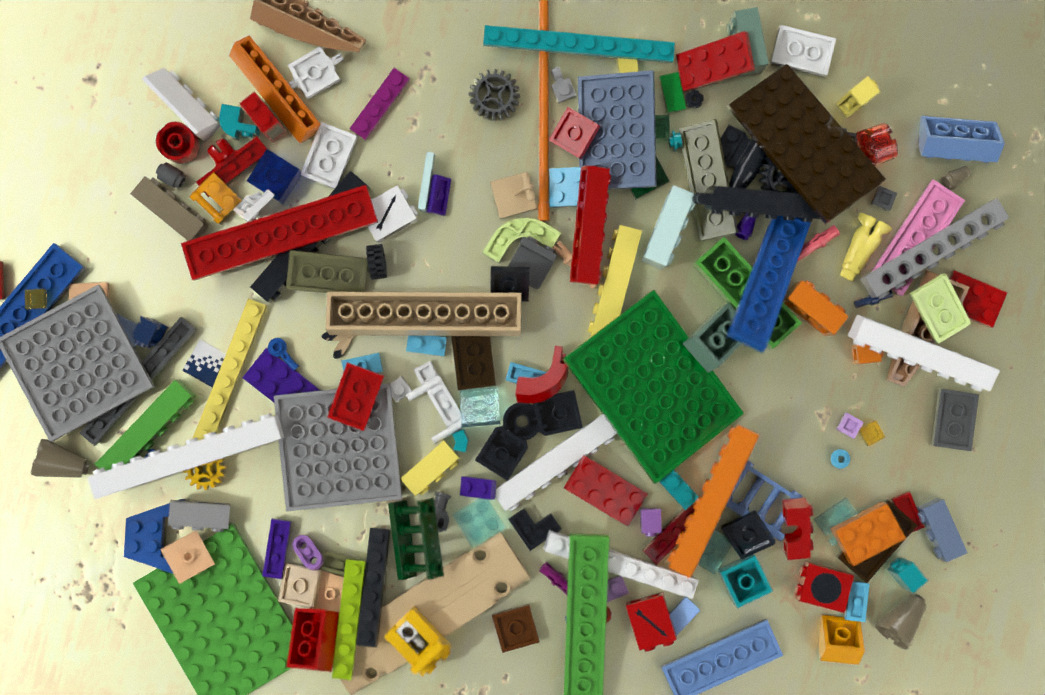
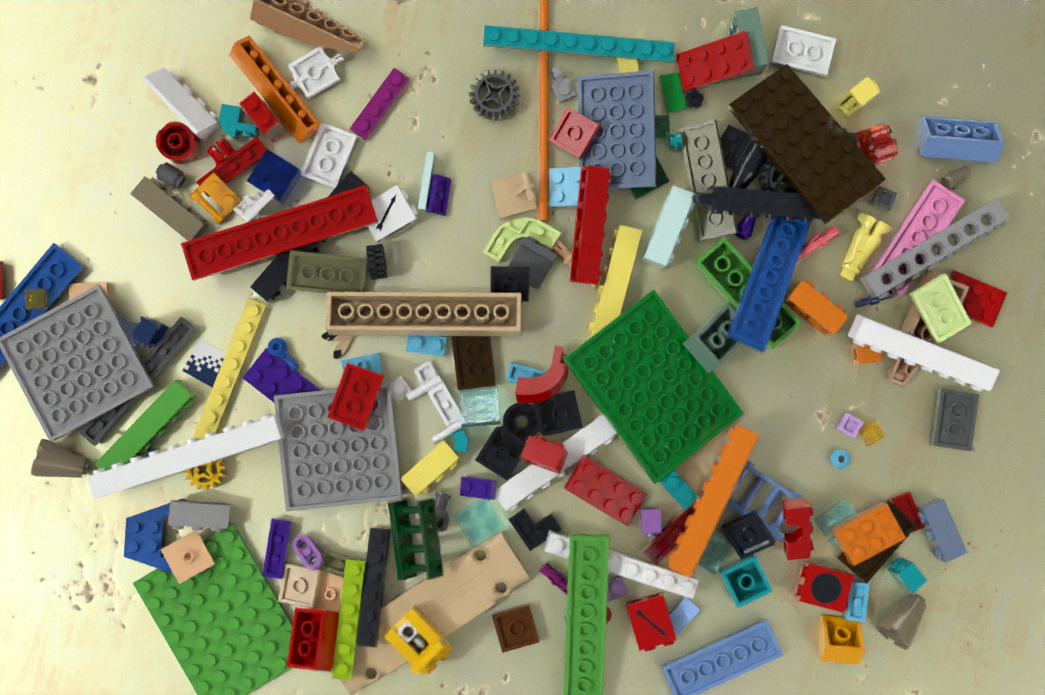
none -> red brick [521,435,568,474]

